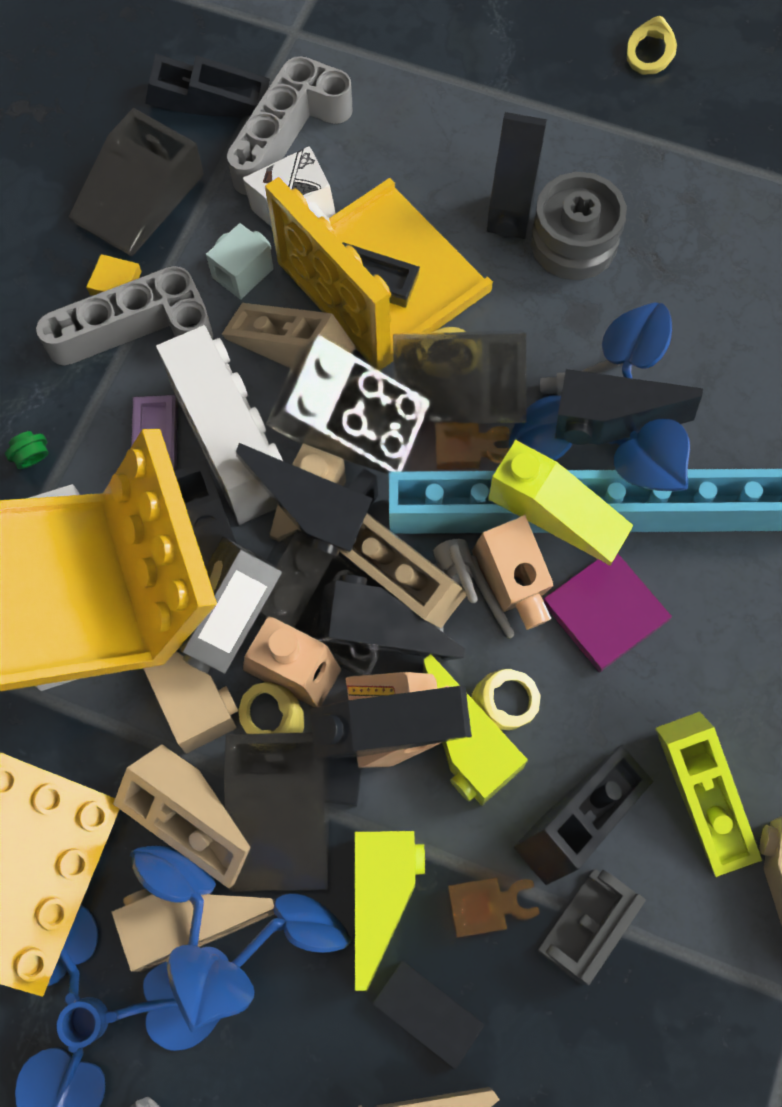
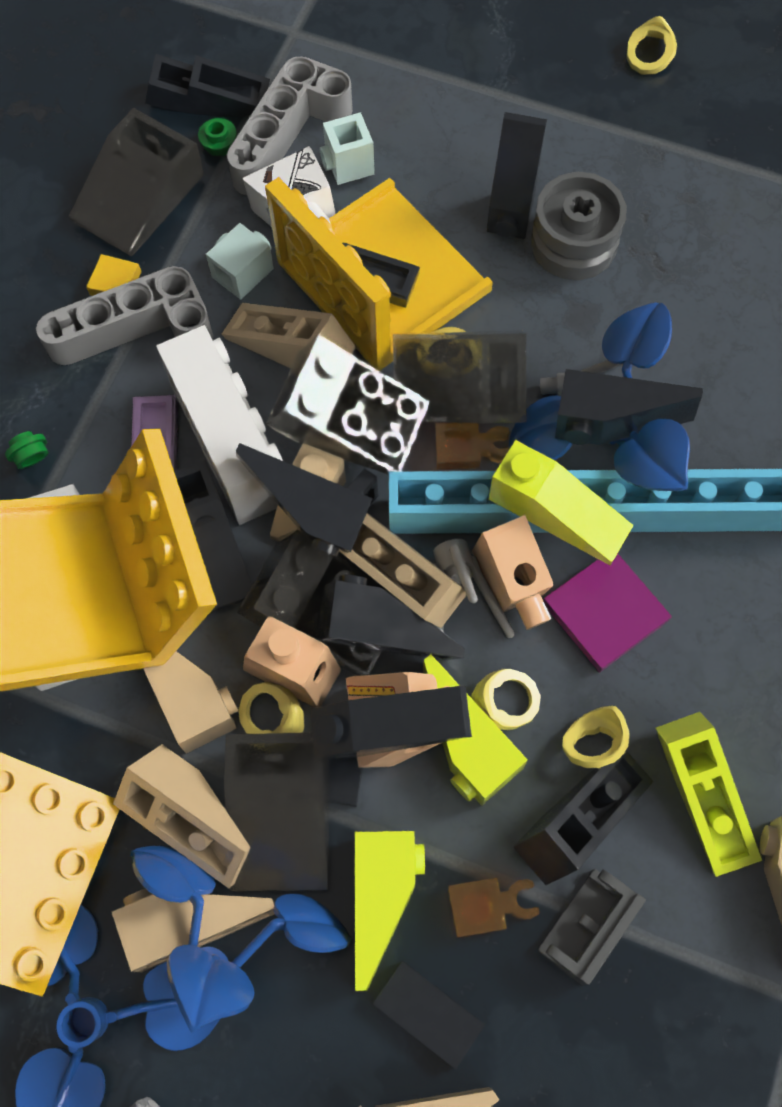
brick [178,536,282,673] -> none
none -> green plate [198,118,237,156]
none -> light aqua brick [319,112,374,185]
none -> light yellow piece [562,706,630,768]

